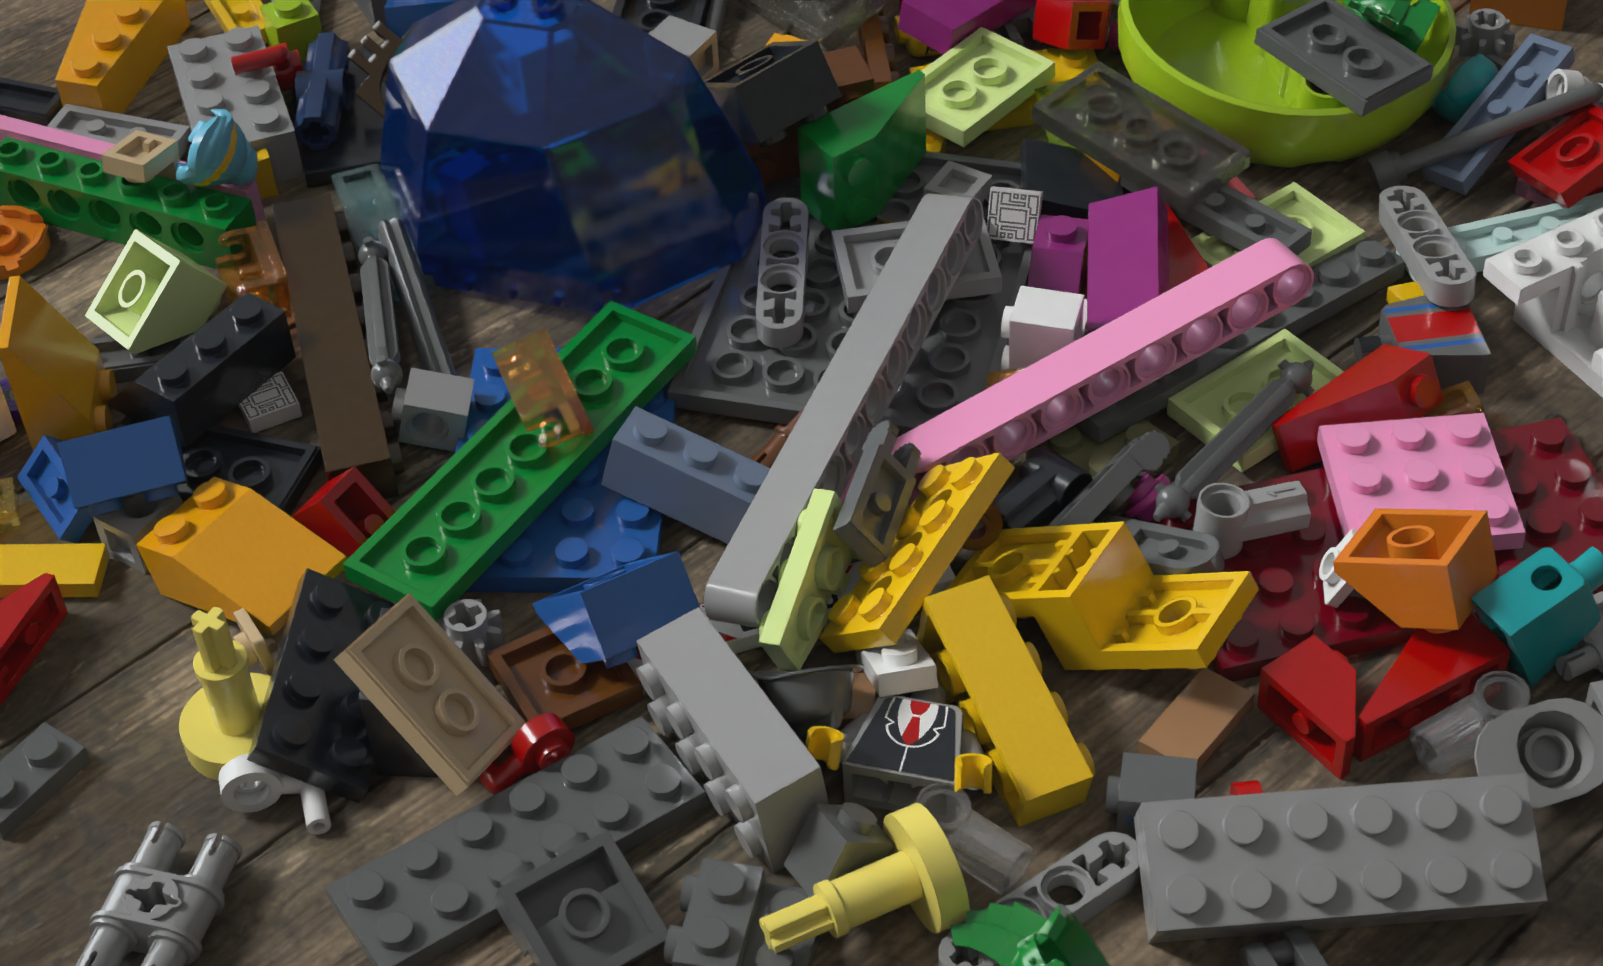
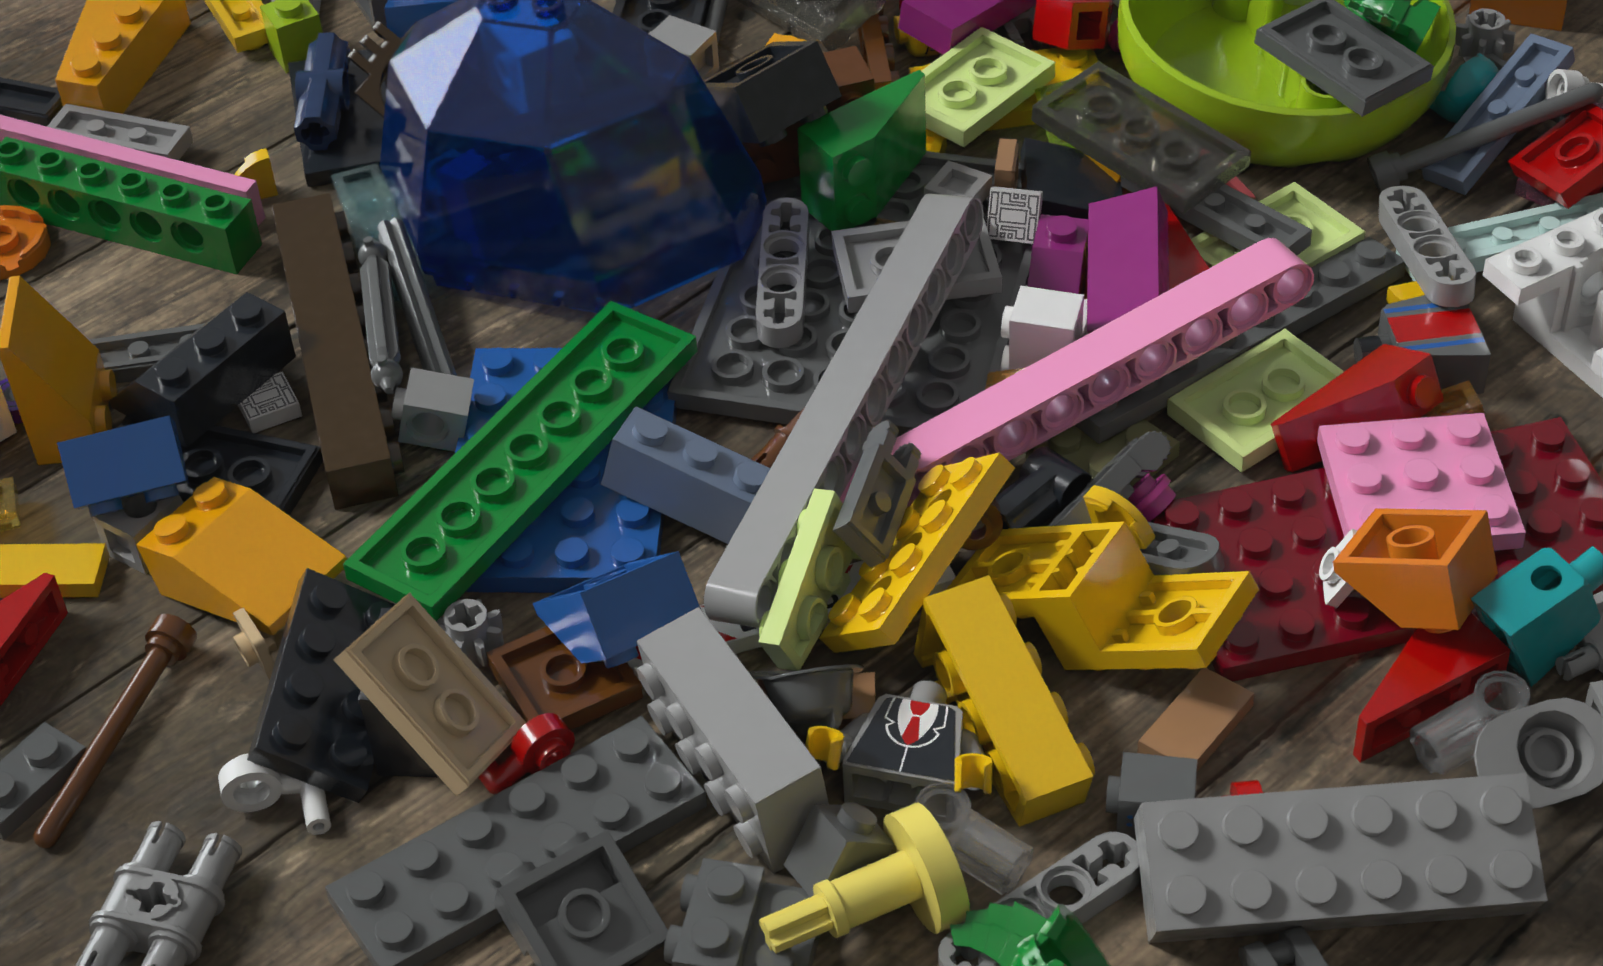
blue plate [17,435,94,544] -> none
yellowish green slope [85,229,227,354] -> none
tan bracket [101,130,180,183] -> none
light grey brick [167,25,305,183] -> none
medium azure hair [175,109,258,187] -> none
light yellow piece [179,607,271,781] -> none
clear orange hinge [215,220,292,318] -> none
red plate [230,42,304,92] -> none
red slope [292,466,396,559] -> none
clear orange hinge [491,327,594,447] -> none
white plate [855,629,938,697] -> none
dark grey wheel [1153,359,1315,522] -> none
light grey piece [1193,480,1311,559] -> none
red slope [1257,635,1356,780] -> none
none -> reddish brown piece [33,614,197,849]
none -> medium nougat tile [994,139,1019,189]
none -> yellow tile [1083,485,1156,549]

